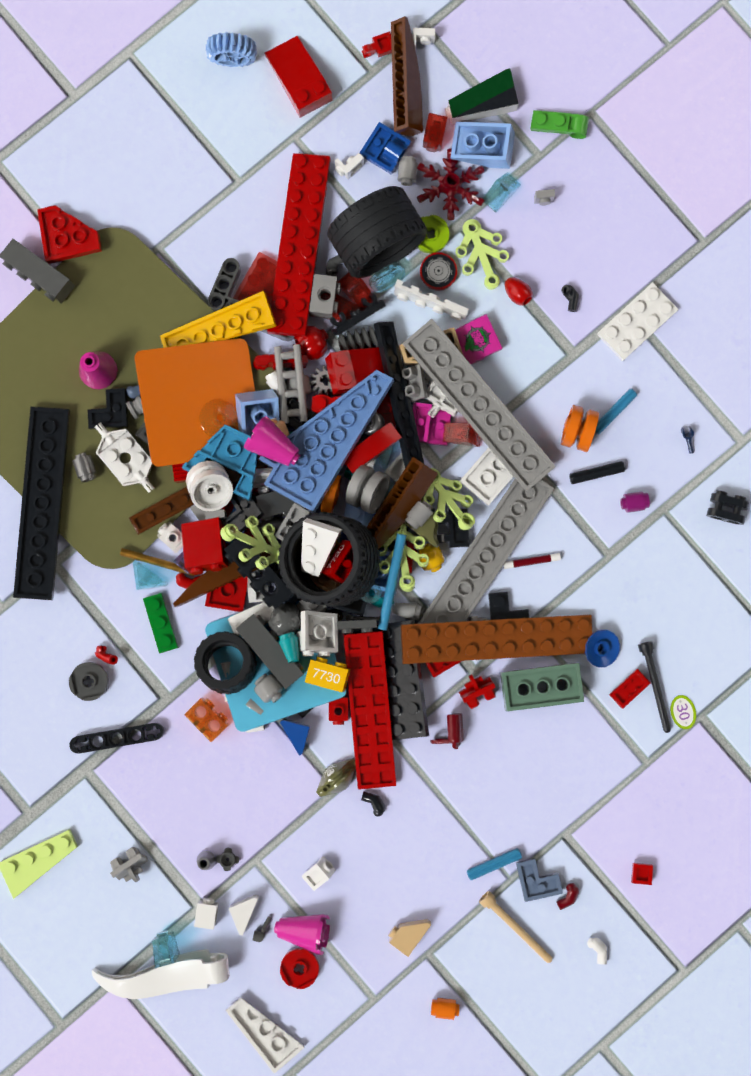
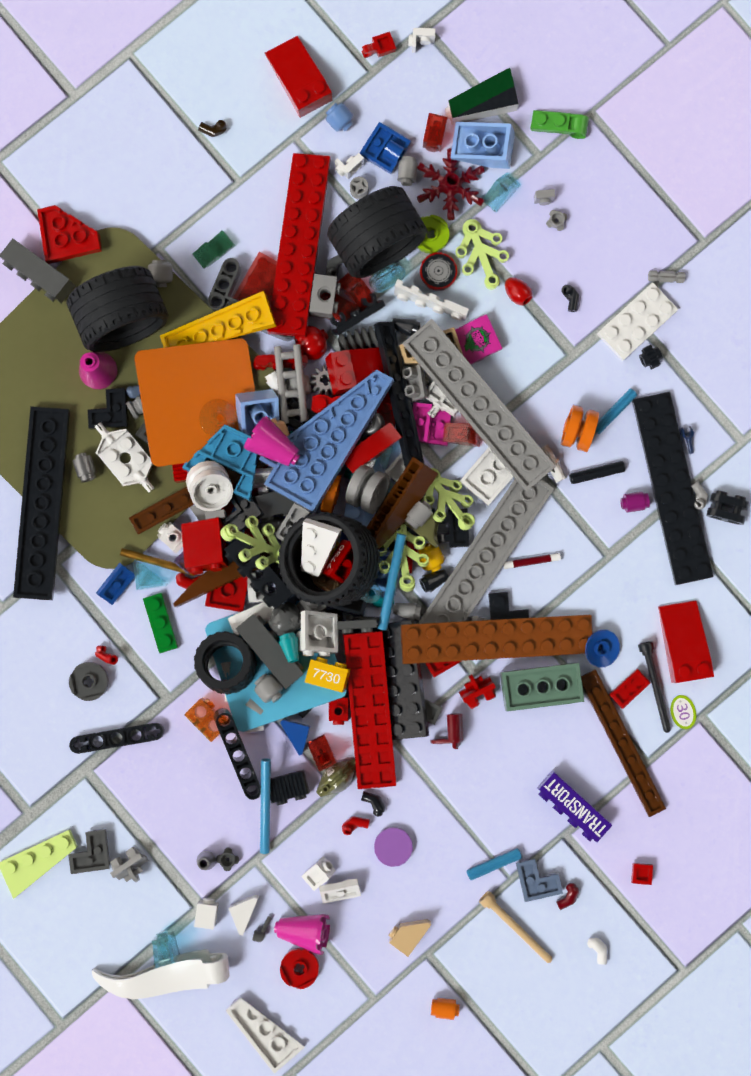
light blue gear [206,32,257,67] -> none
reddish brown slope [391,16,423,137] -> none
none -> black tyre [66,266,169,352]
none -> dark grey plate [68,829,111,874]
none -> blue plate [96,563,136,605]
none -> light grey head [148,260,173,287]
none -> clear green slope [192,230,236,269]
none -> dark brown arm [198,120,227,137]
none -> black beam [214,708,261,800]
none -> dark azure piece [260,758,271,854]
none -> black brick [270,769,310,806]
none -> clear red slope [307,734,338,772]
none -> white plate [319,878,361,904]
none -> medium blue head [326,103,353,132]
none -> red arm [342,816,370,835]
none -> light grey wheel [350,177,369,200]
none -> medium lavender tile [374,827,413,867]
none -> black cone [392,318,421,337]
none -> black cone [419,569,449,593]
none -> dark grey plate [425,699,443,725]
none -> dark purple brick [537,771,613,842]
none -> white pin [541,444,567,483]
none -> light grey plate [546,210,568,231]
none -> reddish brown tile [581,669,666,817]
none -> black plate [632,392,714,585]
none -> black gear [639,345,663,370]
none -> light grey axle [648,270,686,283]
none -> red slope [658,601,714,683]
none -> light grey arm [691,481,708,510]

